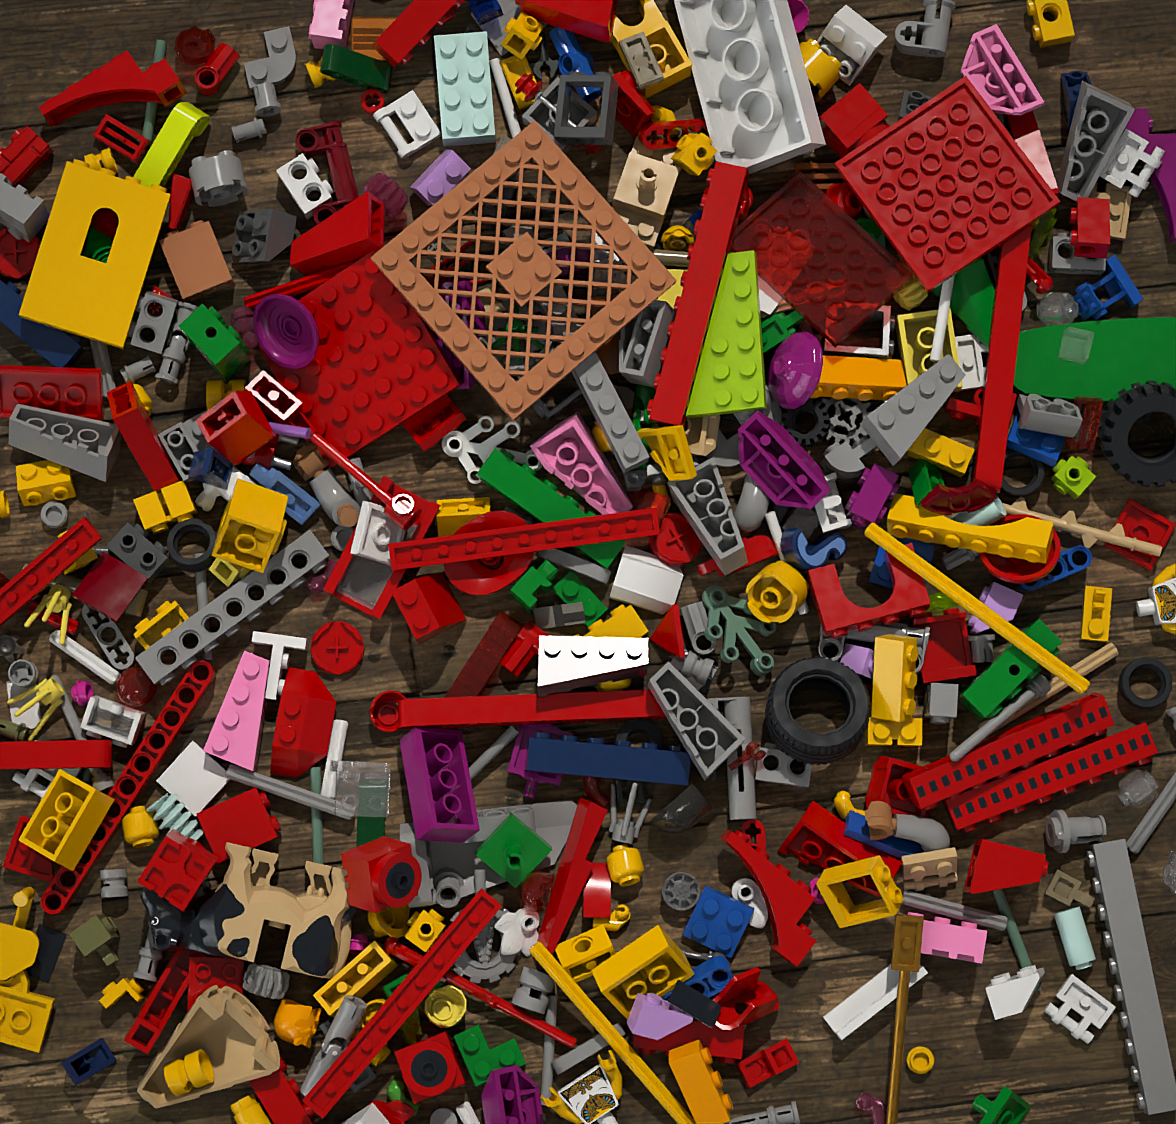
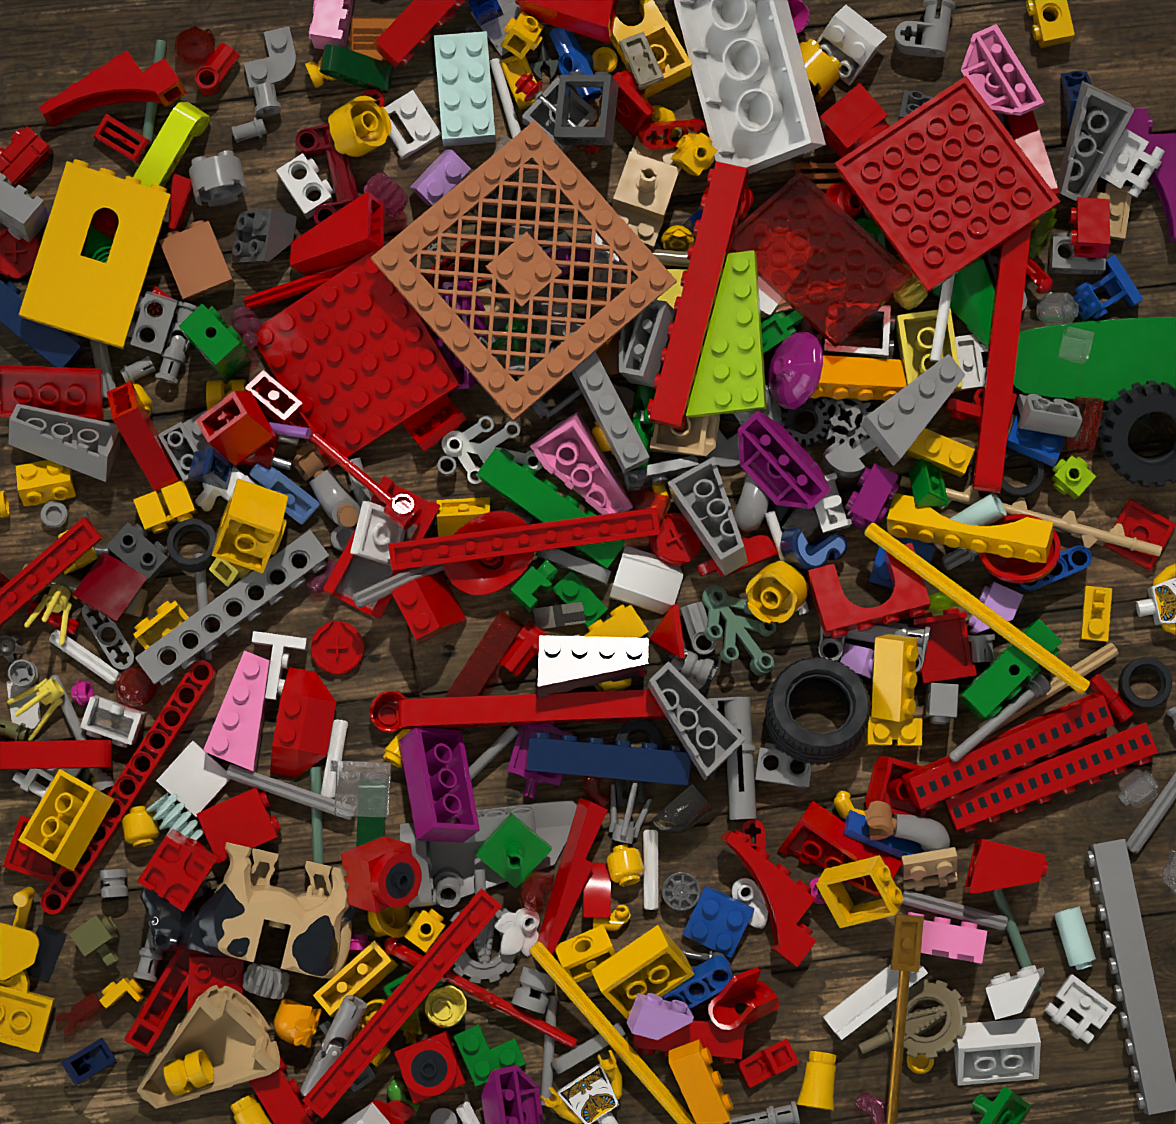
yellow wheel [84,148,118,174] -> none
magenta hat [253,294,319,369] -> none
yellow wing [637,425,697,481] -> none
black sticker [668,980,722,1028] -> none
clear red hand [728,742,766,771] -> none
dark red tile [920,479,997,515] -> none
dark tan plate [1044,869,1095,908] -> none
light grey piece [1045,810,1107,853] -> none
none -> clear red bar [55,992,104,1033]
none -> yellow brick [328,96,391,157]
none -> light grey axle [353,564,444,608]
none -> yellow cone [383,729,412,768]
none -> light grey hinge [437,456,457,478]
none -> yellow tile [592,47,618,74]
none -> white axle [643,830,658,910]
none -> yellow plant [796,1051,836,1111]
none -> dark tan bar [859,979,968,1059]
none -> white slope [954,1018,1041,1086]
none -> red axle [1089,674,1134,723]

